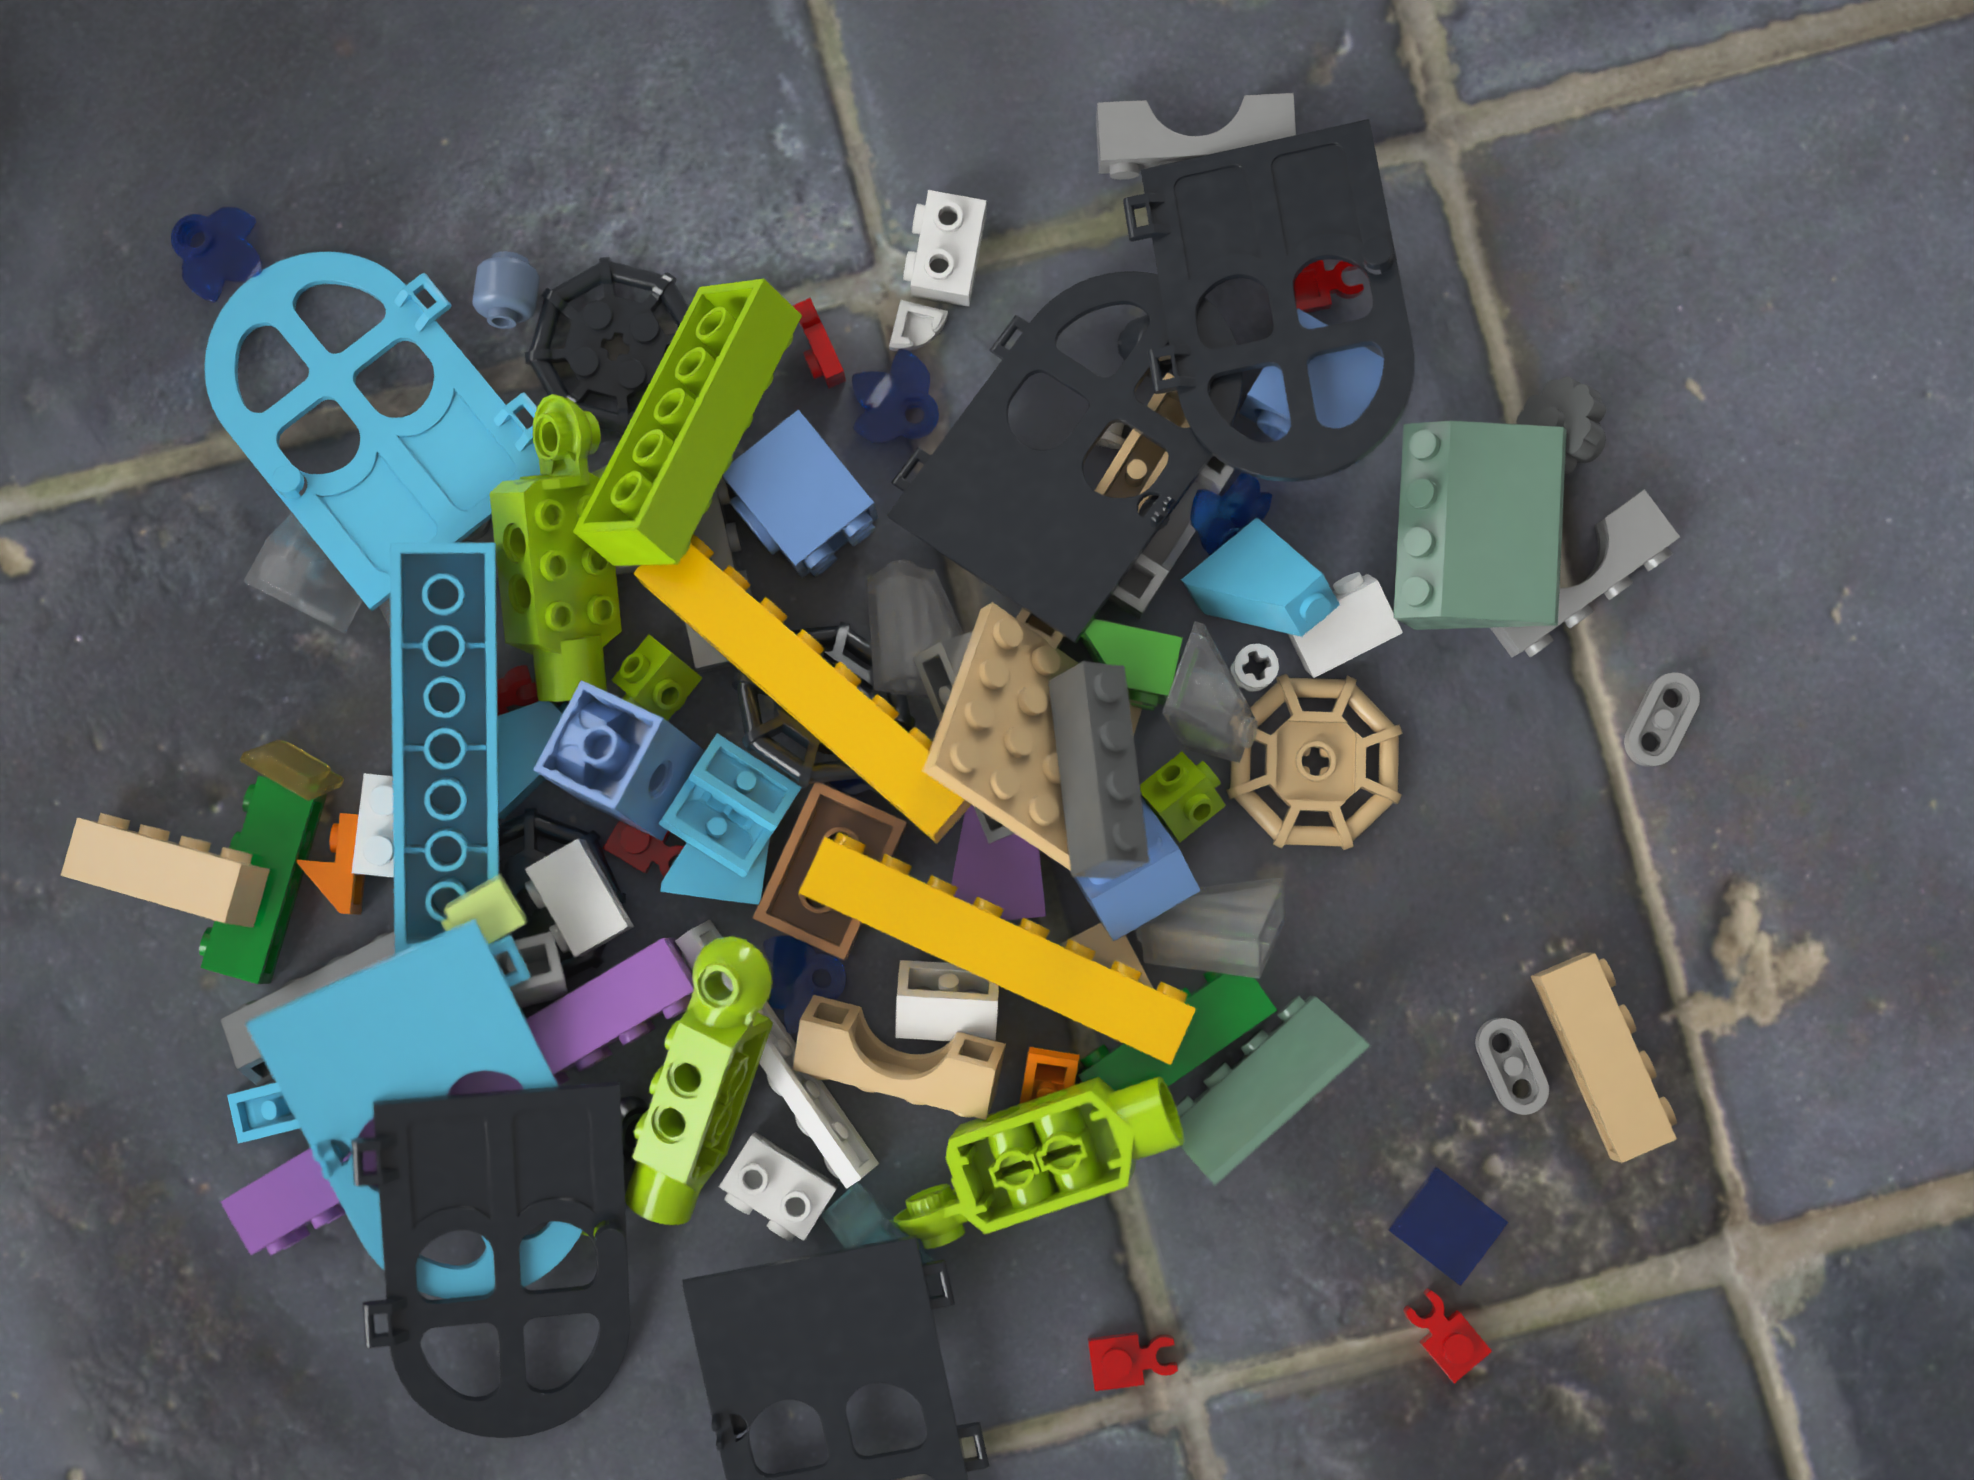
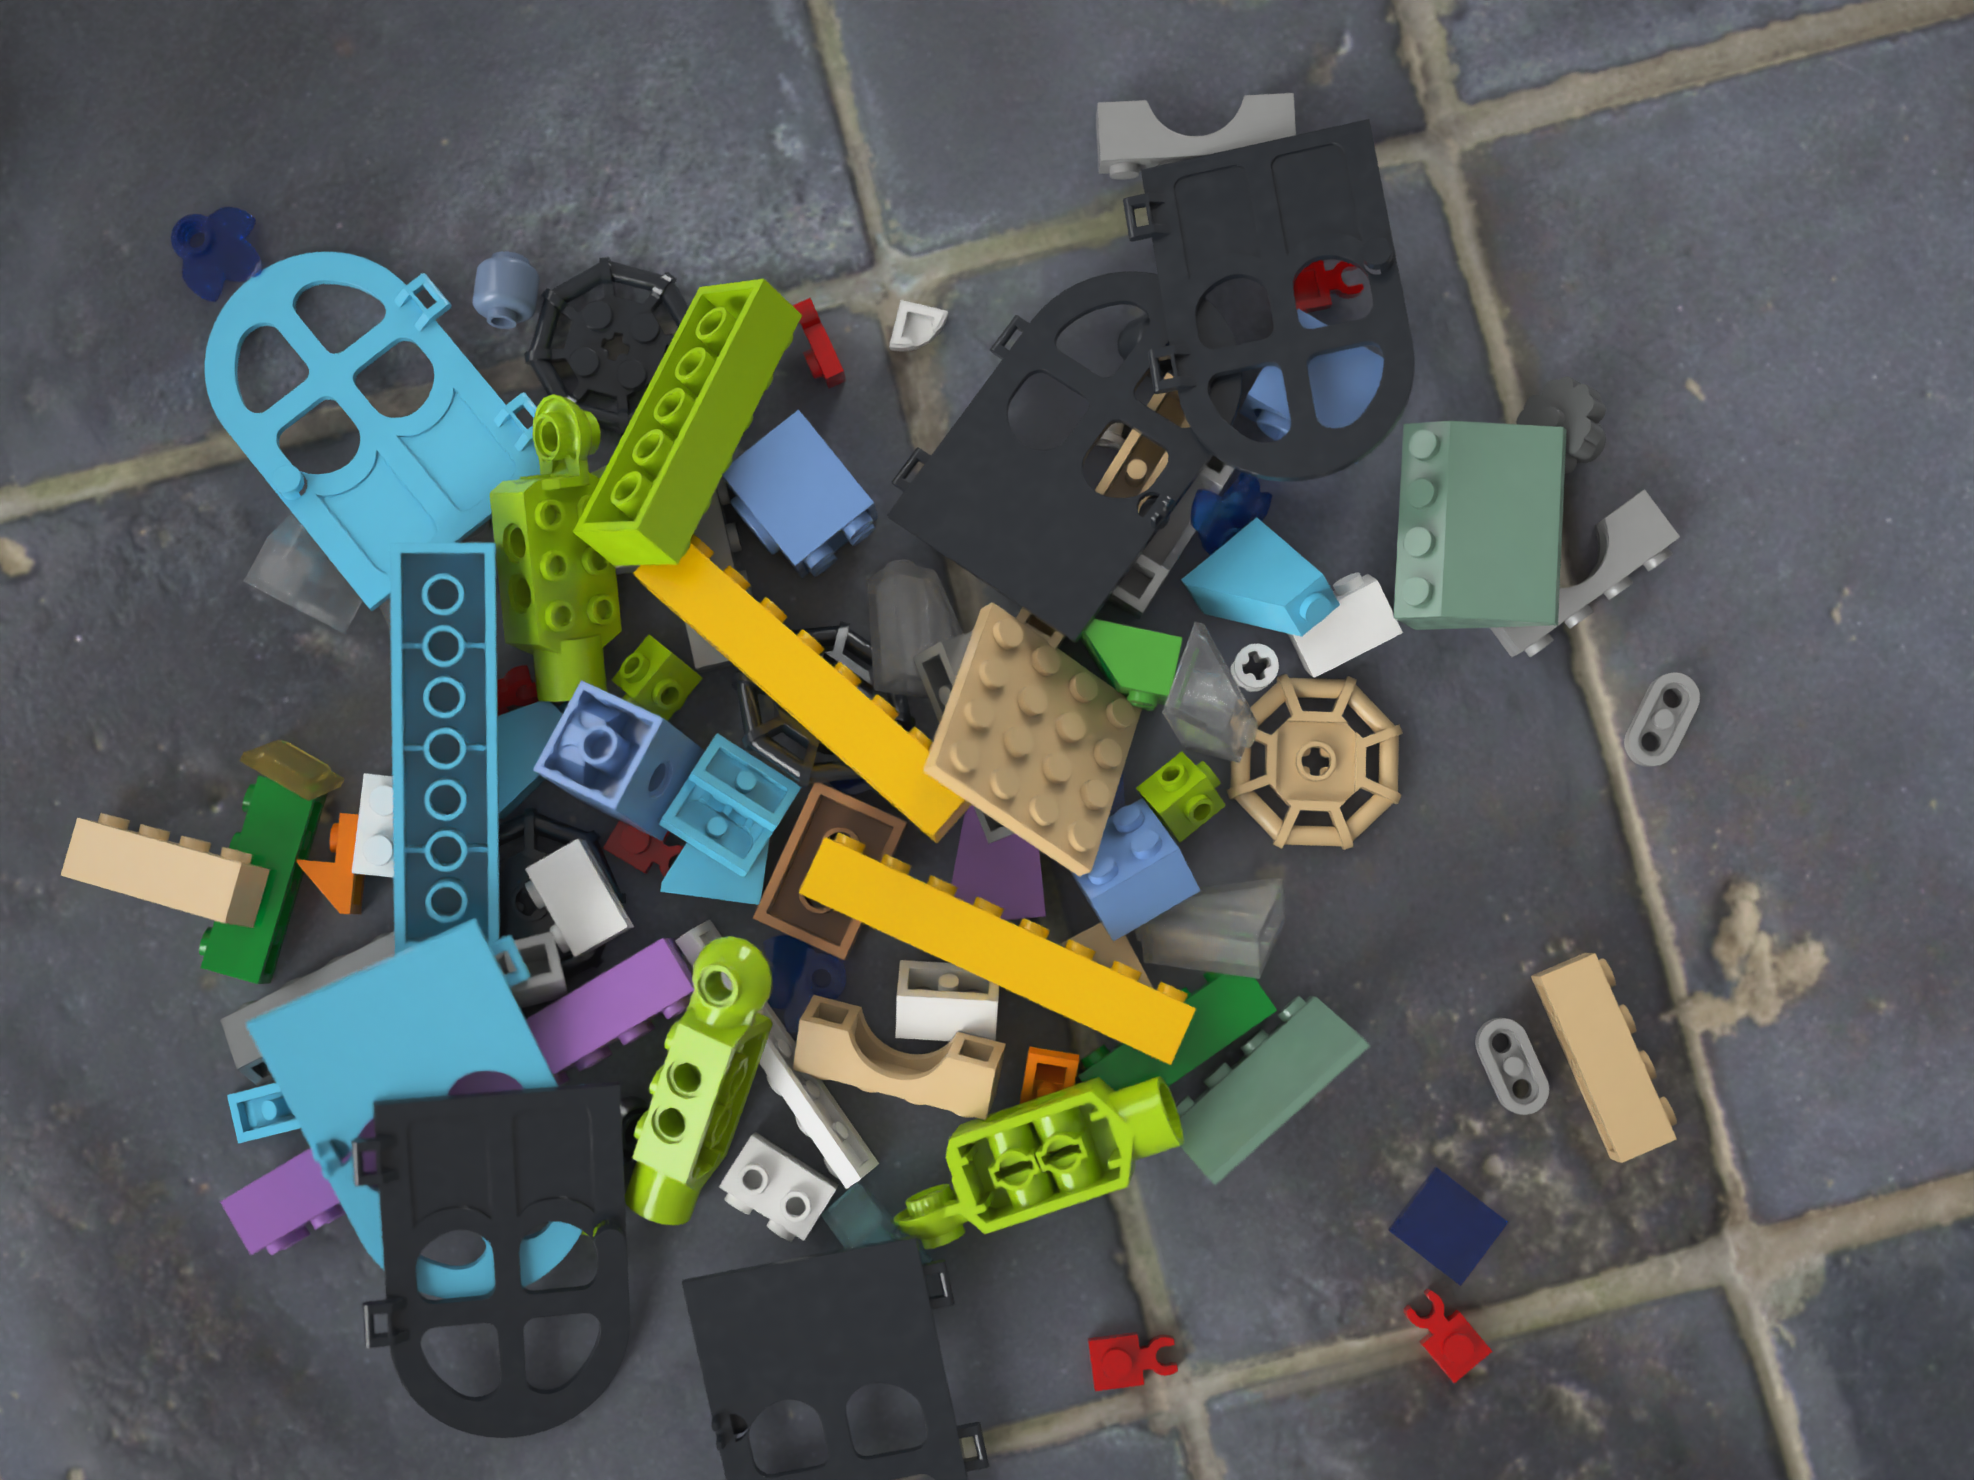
yellowish green brick [441,874,526,945] -> none
clear blue plate [852,349,939,443] -> none
white brick [903,190,986,307] -> none
dark grey brick [1048,661,1150,879] -> none

